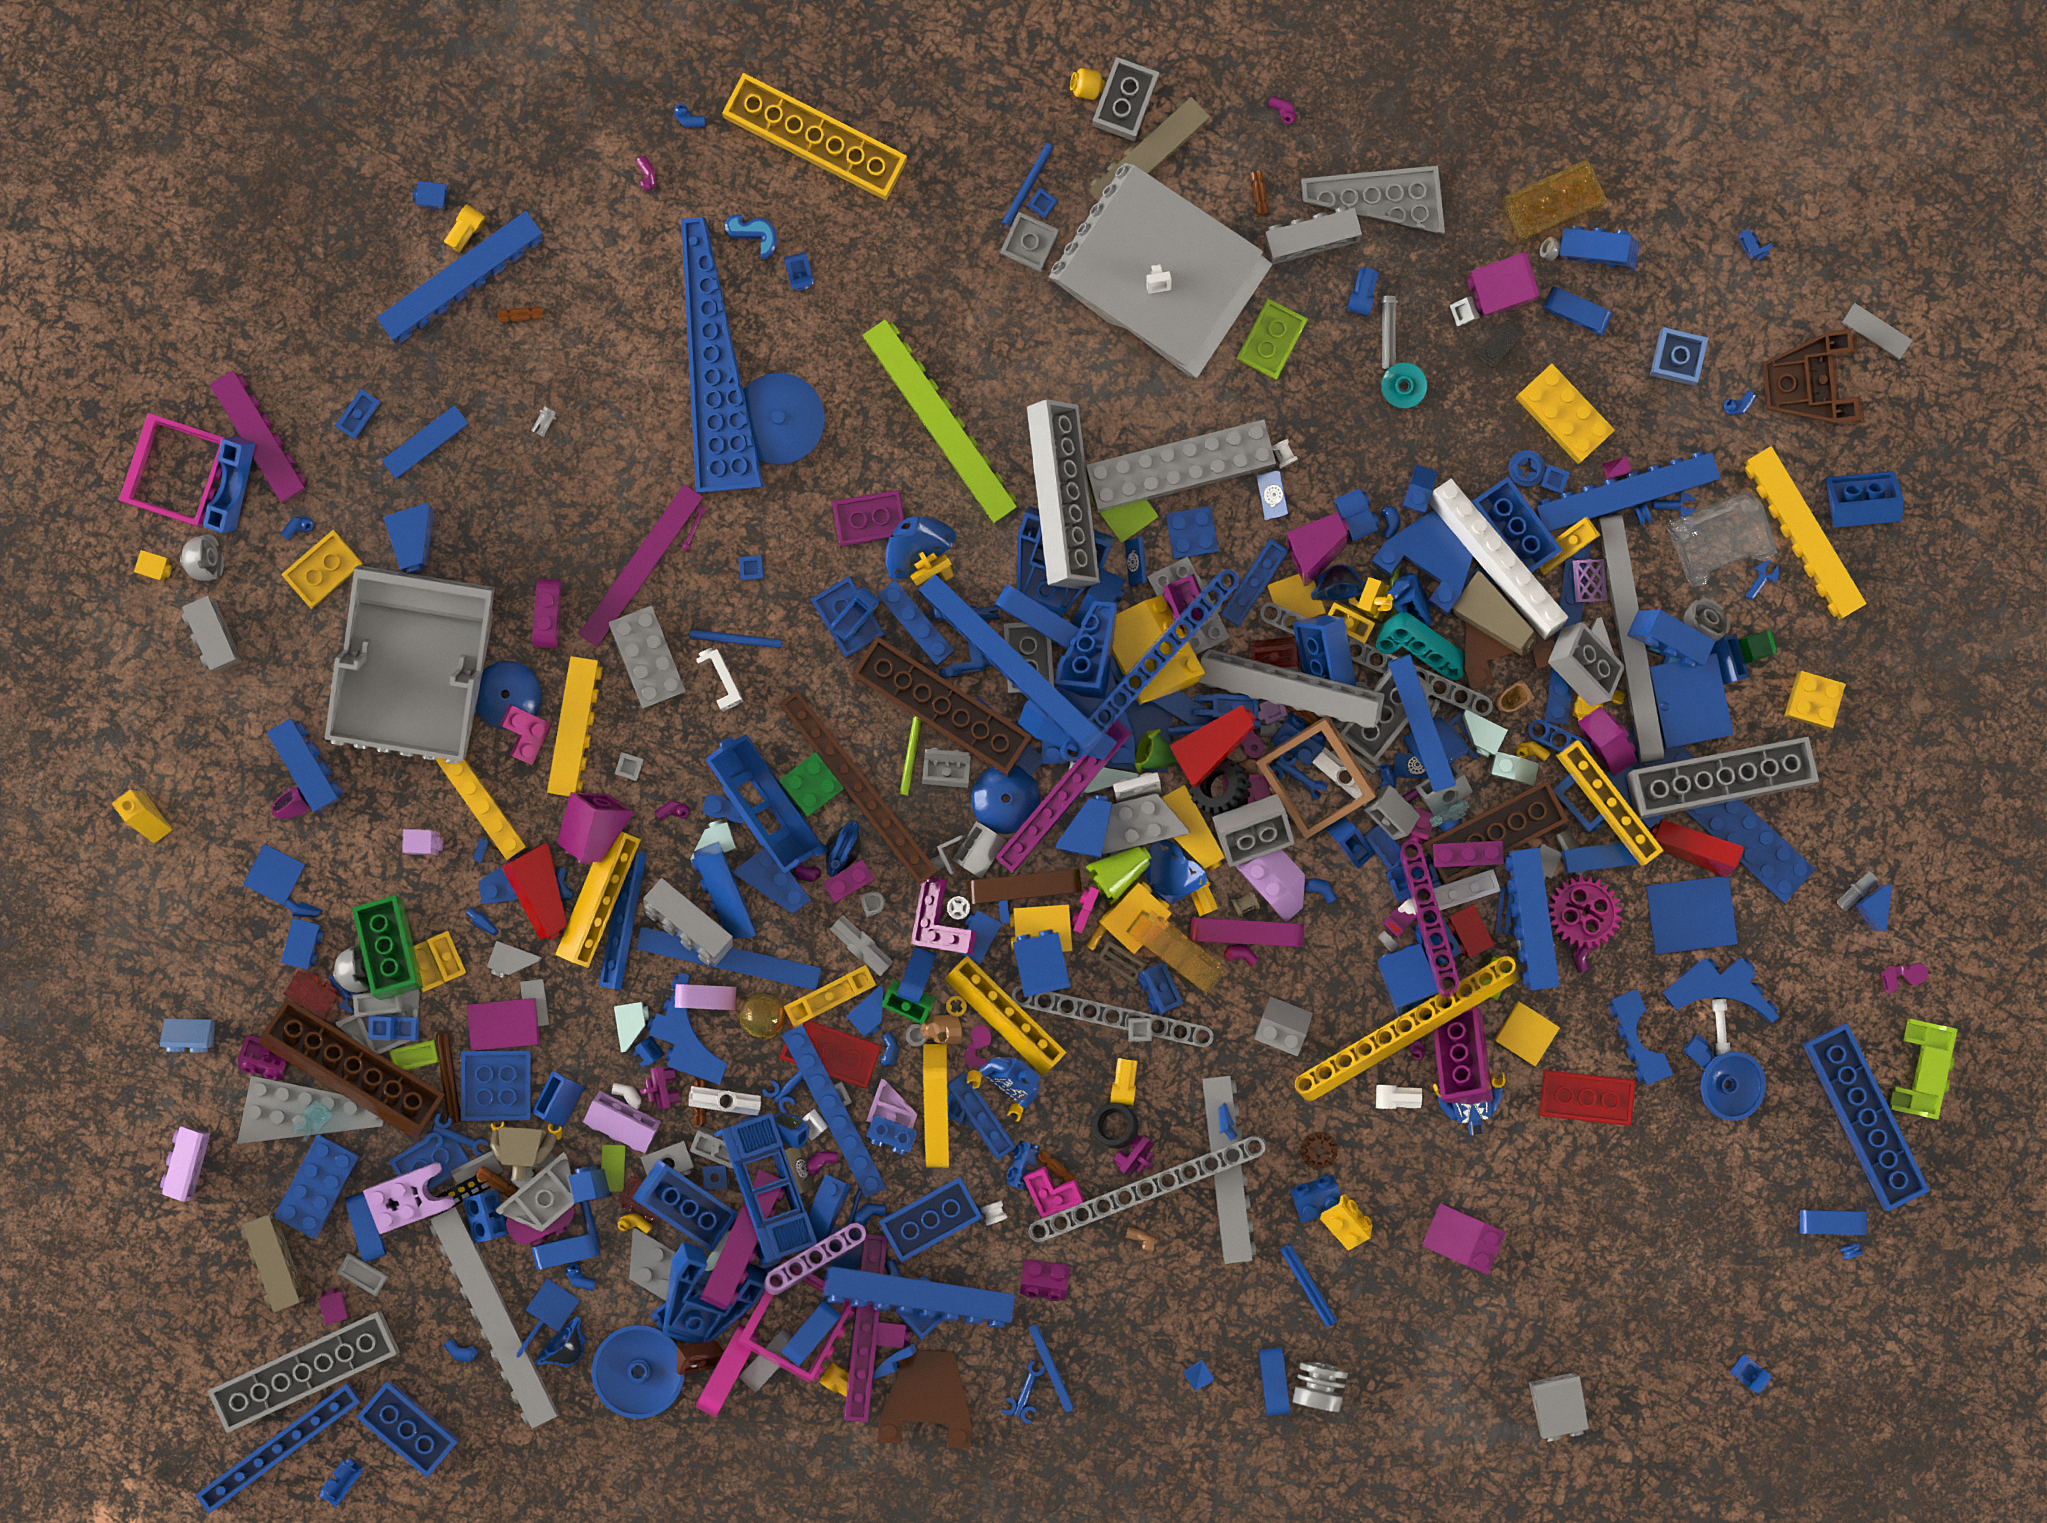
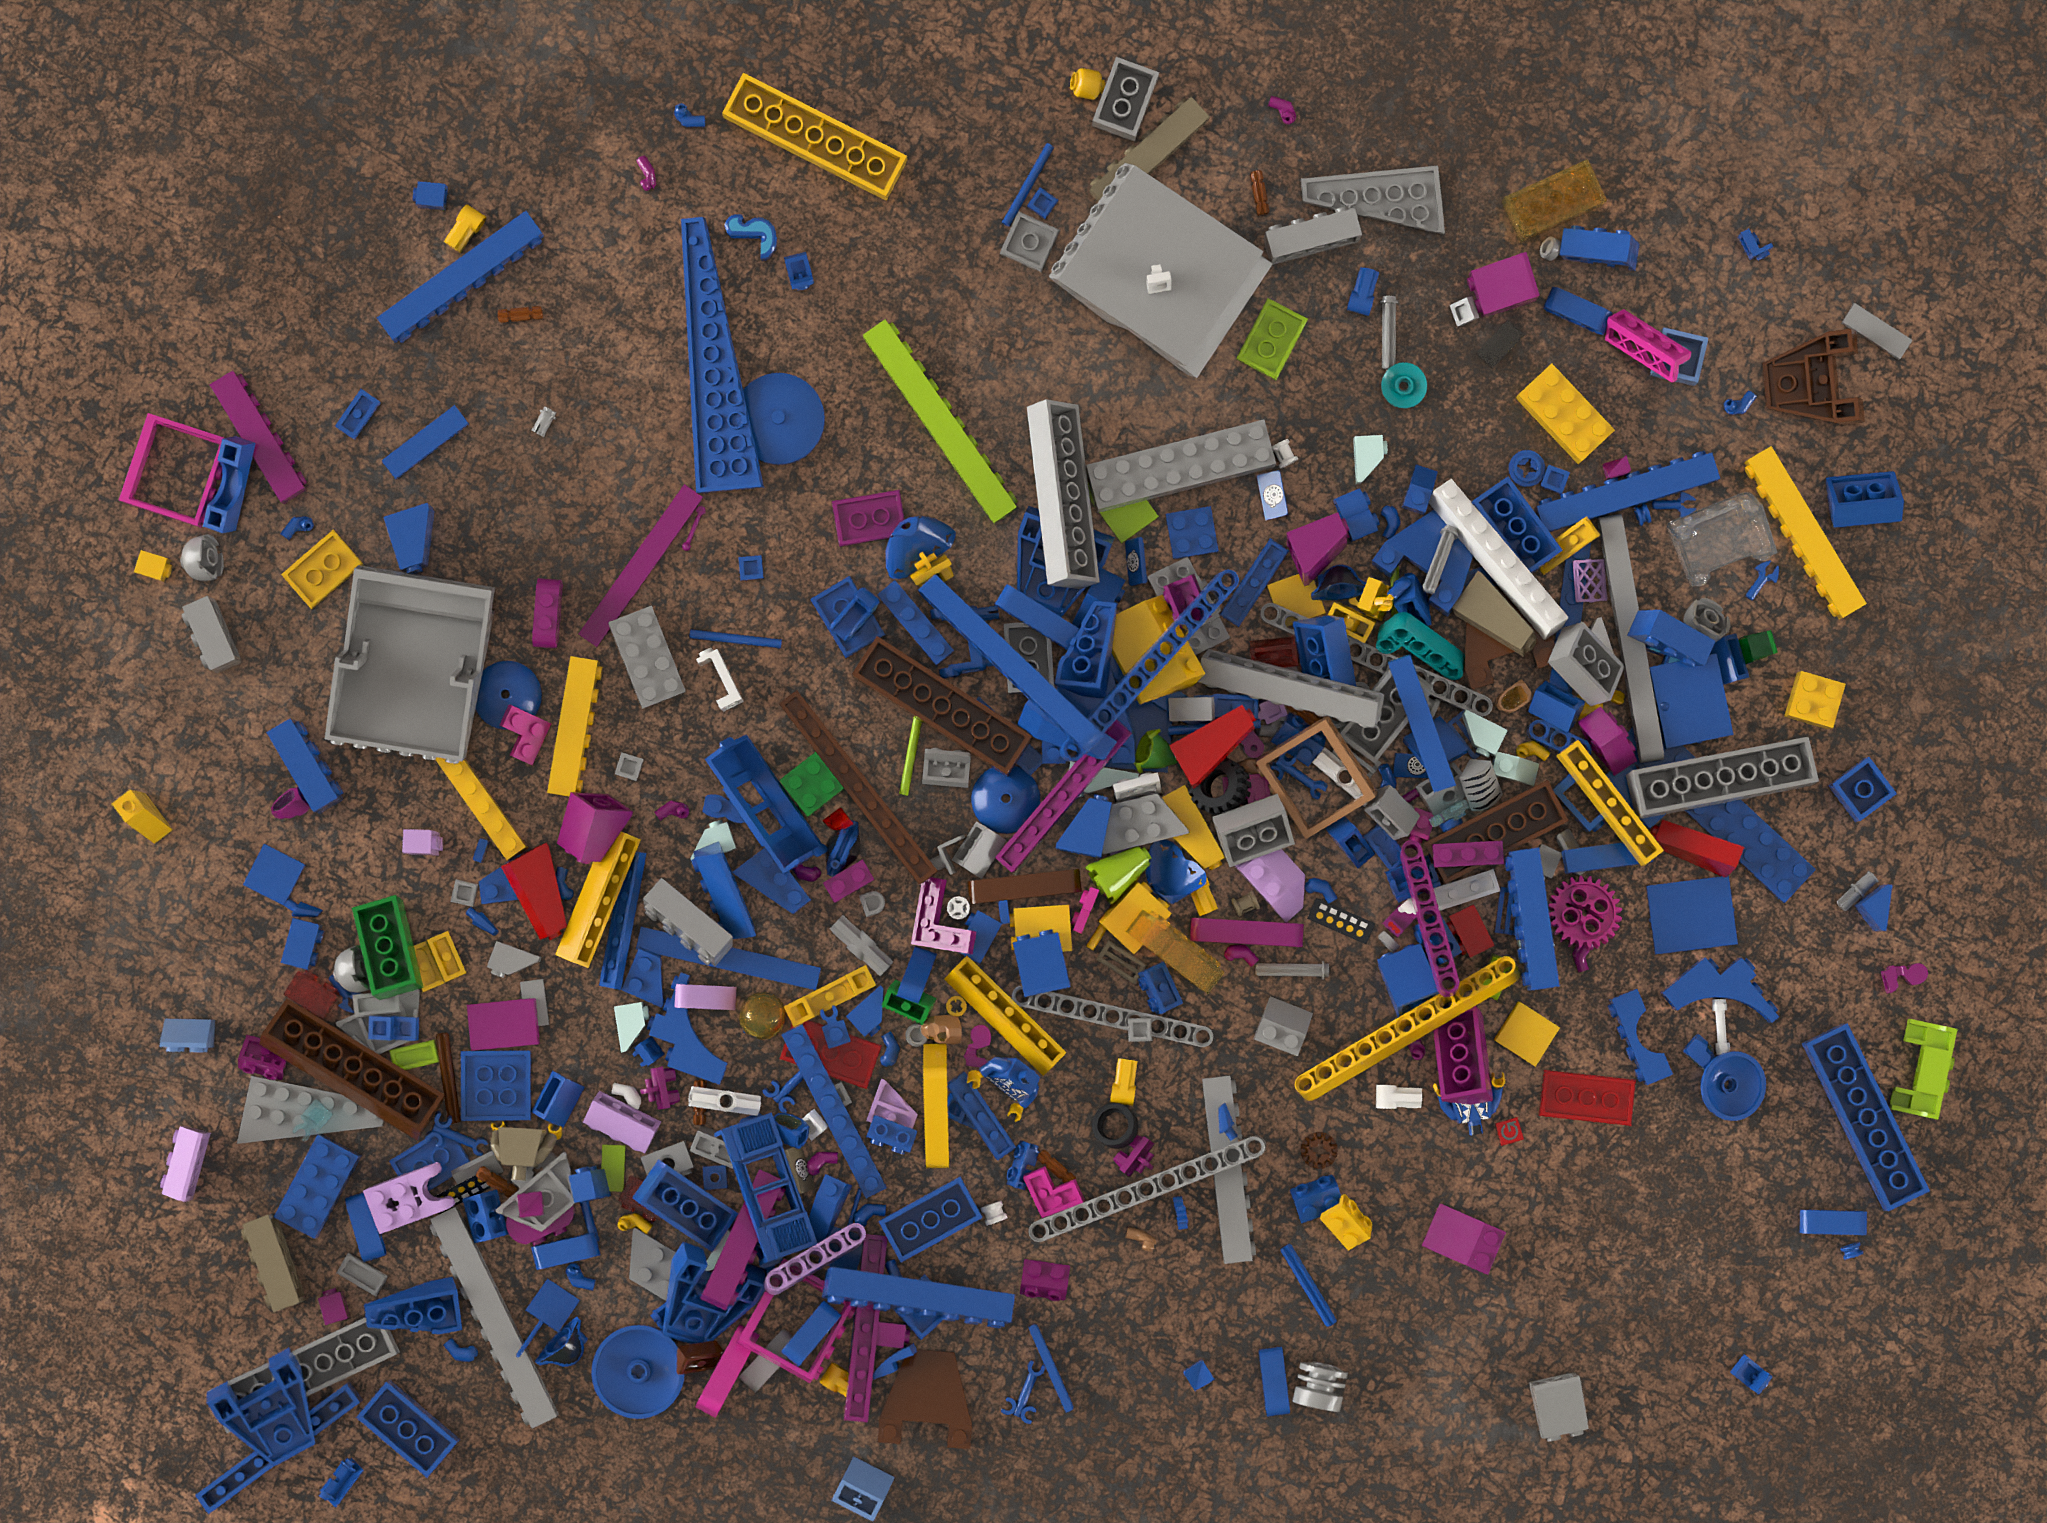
none -> blue wedge [207,1348,315,1466]
none -> blue wedge [364,1277,462,1334]
none -> light grey tile [450,879,479,907]
none -> magenta slope [517,1191,544,1218]
none -> blue wing [621,947,665,1008]
none -> blue plate [820,1005,851,1049]
none -> red tile [822,807,853,830]
none -> medium blue slope [831,1456,895,1522]
none -> light grey tile [1168,697,1215,721]
none -> blue bar [1172,1196,1188,1230]
none -> light grey axle [1255,961,1329,980]
none -> black sticker [1307,898,1375,944]
none -> light aqua slope [1353,435,1387,485]
none -> light grey axle [1423,525,1459,594]
none -> light grey brick [1459,759,1503,811]
none -> red tile [1494,1117,1524,1146]
none -> blue brick [1528,681,1585,733]
none -> dark pink fence [1605,309,1691,383]
none -> blue brick [1828,757,1897,822]

